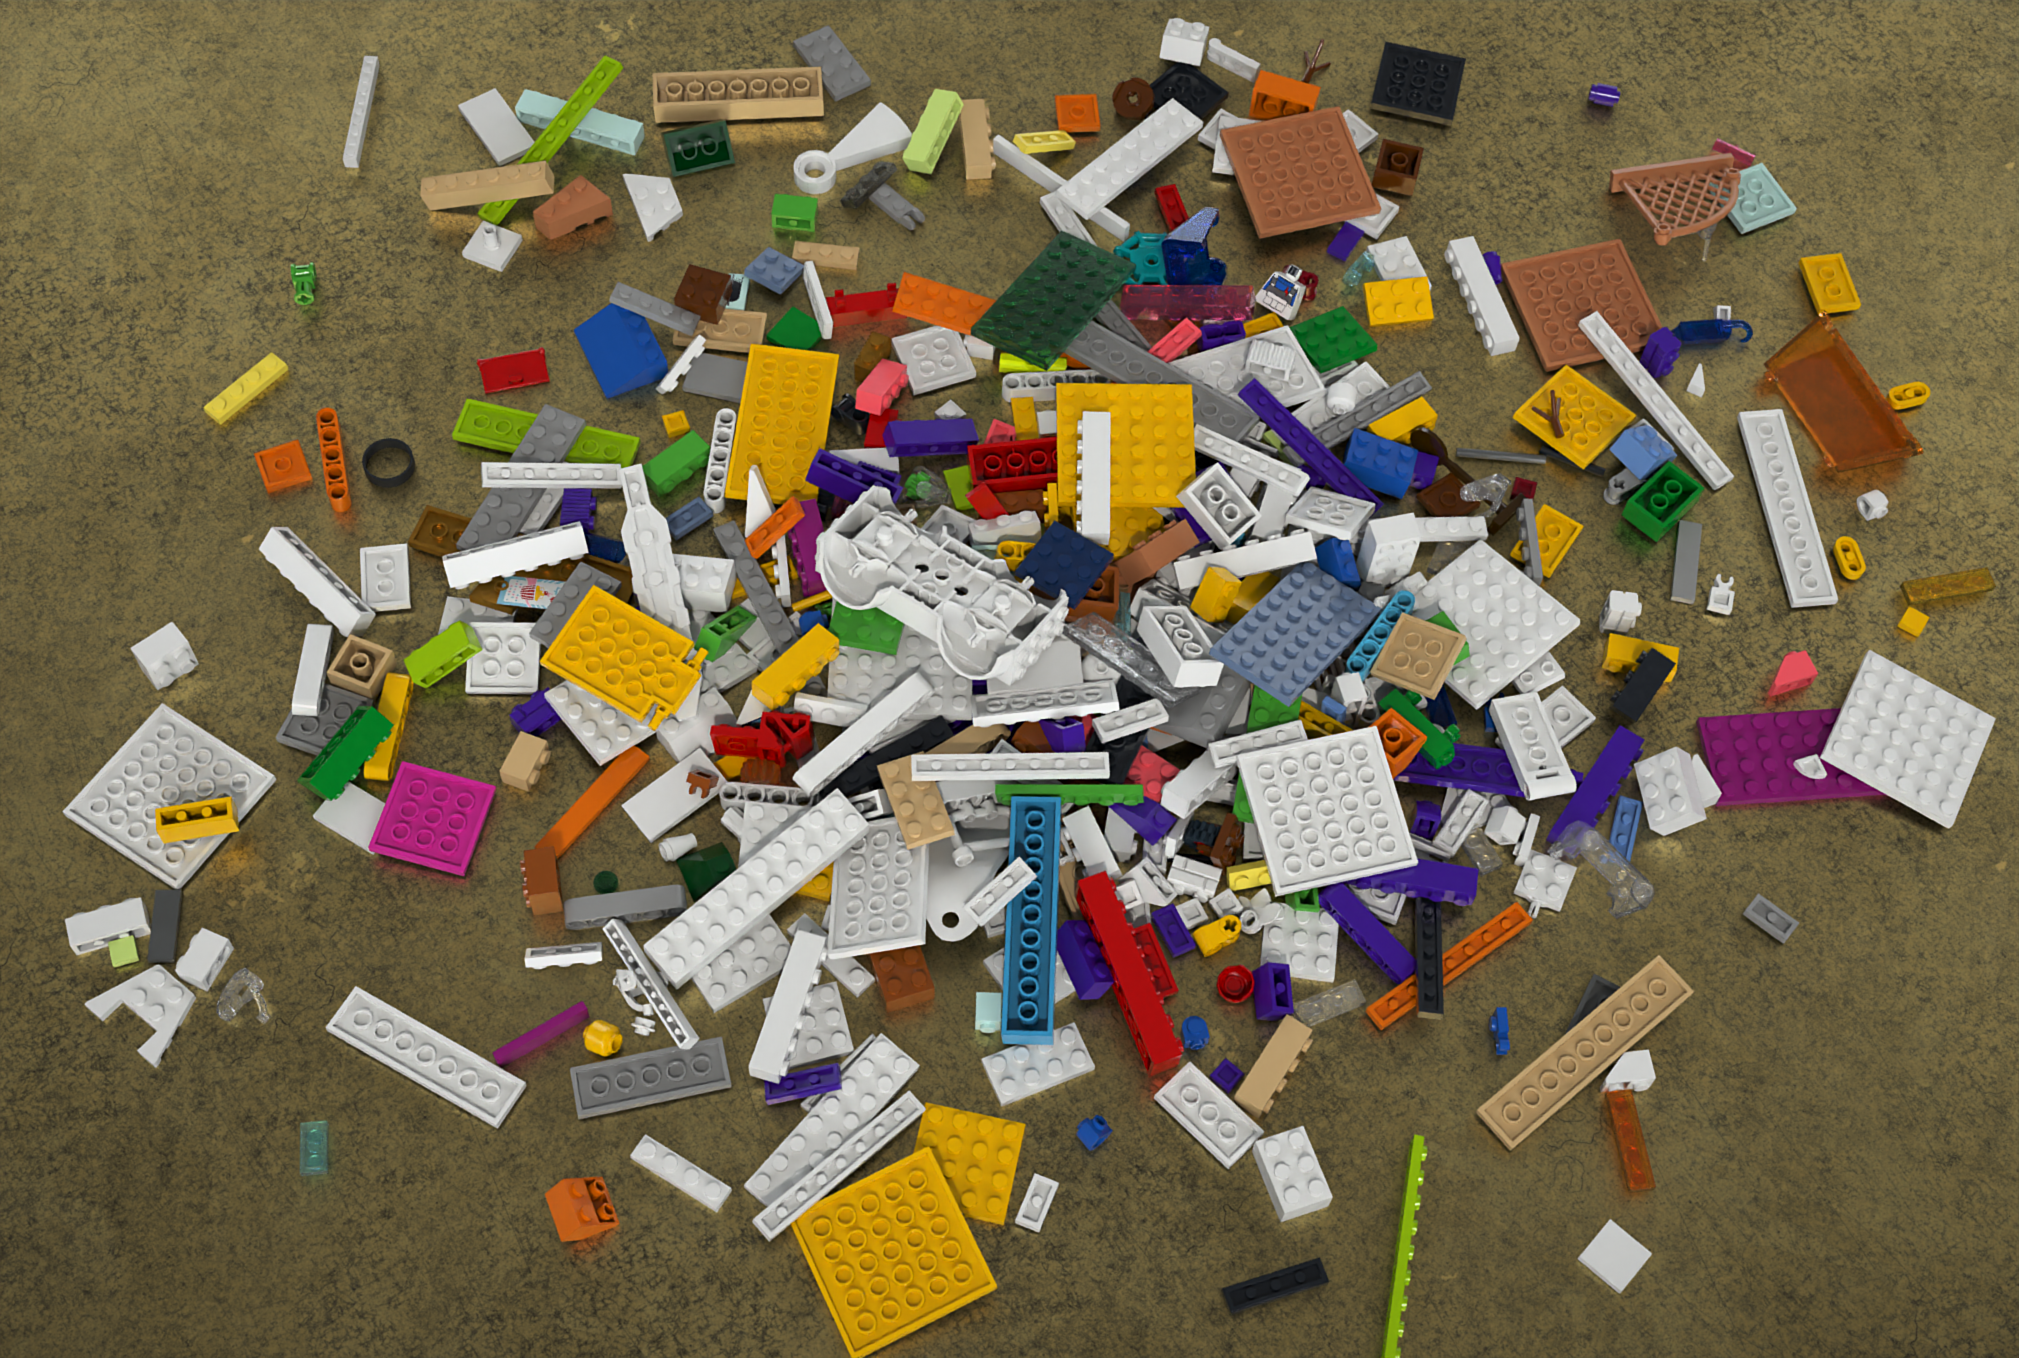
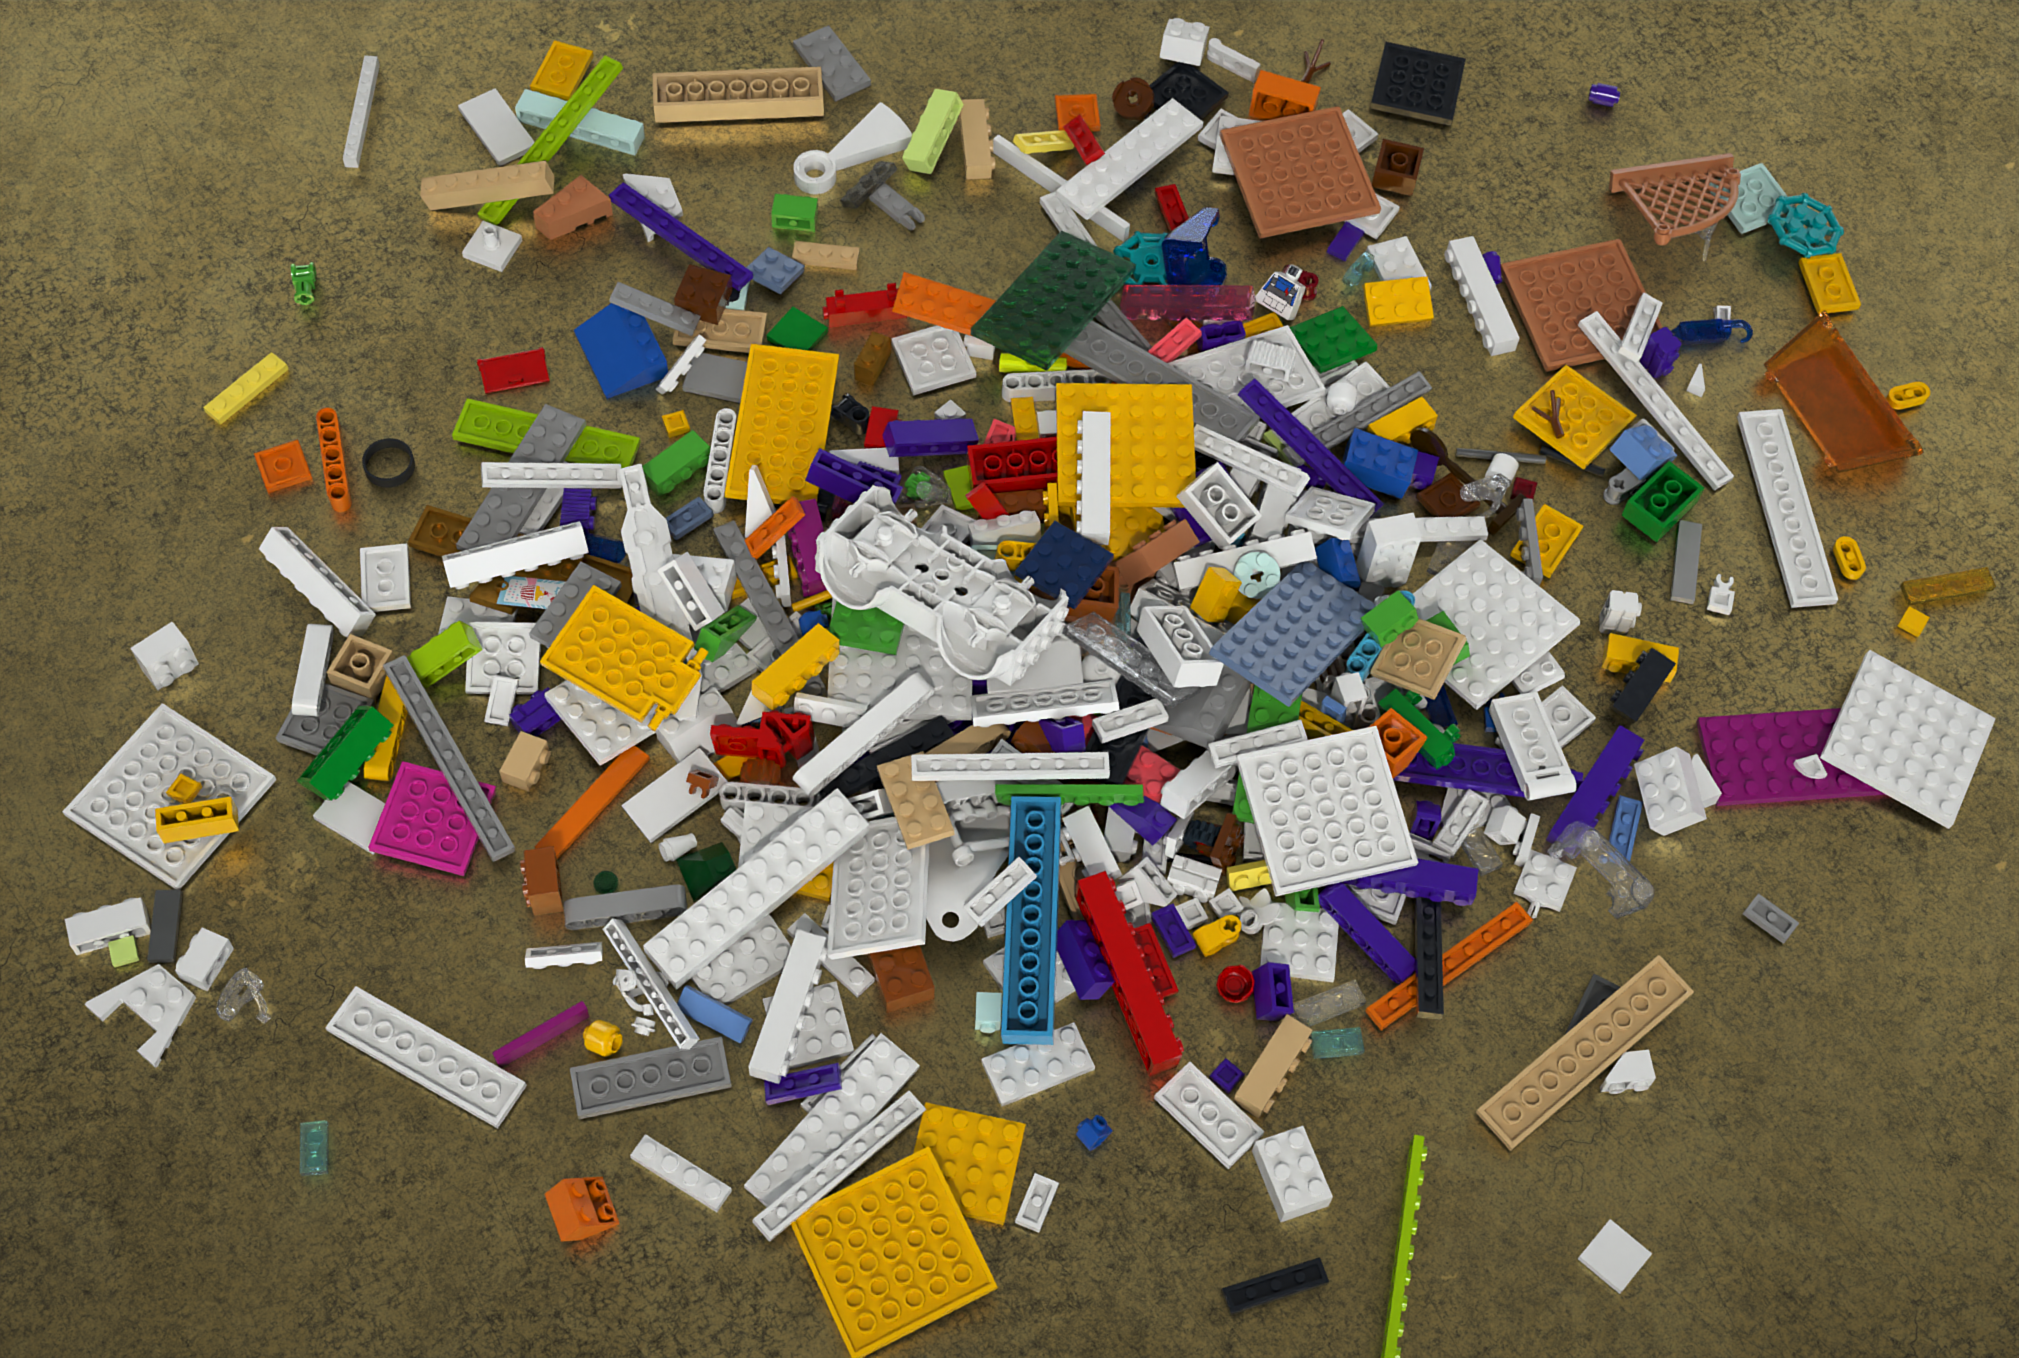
dark green slope [660,119,735,177] -> none
white tile [803,261,833,339] -> none
coral brick [855,358,909,416] -> none
blue plate [1180,1016,1210,1050] -> none
white hinge [1384,571,1428,601] -> none
blue plate [1489,1007,1510,1055] -> none
clear orange plate [1605,1089,1656,1193] -> none
clear pink pin [1711,137,1756,167] -> none
coral slope [1768,650,1818,697] -> none
white plate [1857,490,1889,521] -> none
none -> yellow tile [166,773,202,804]
none -> light grey plate [383,655,515,862]
none -> white tile [484,675,519,727]
none -> yellow plate [530,40,594,101]
none -> dark purple plate [608,182,753,291]
none -> white brick [657,552,725,631]
none -> medium blue tile [677,985,753,1043]
none -> red plate [1063,114,1105,165]
none -> light aqua plate [1233,552,1281,599]
none -> clear light blue plate [1310,1027,1365,1059]
none -> bright green brick [1361,590,1419,648]
none -> white piece [1485,453,1519,489]
none -> white plate [1618,293,1663,363]
none -> teal plate [1767,192,1844,258]

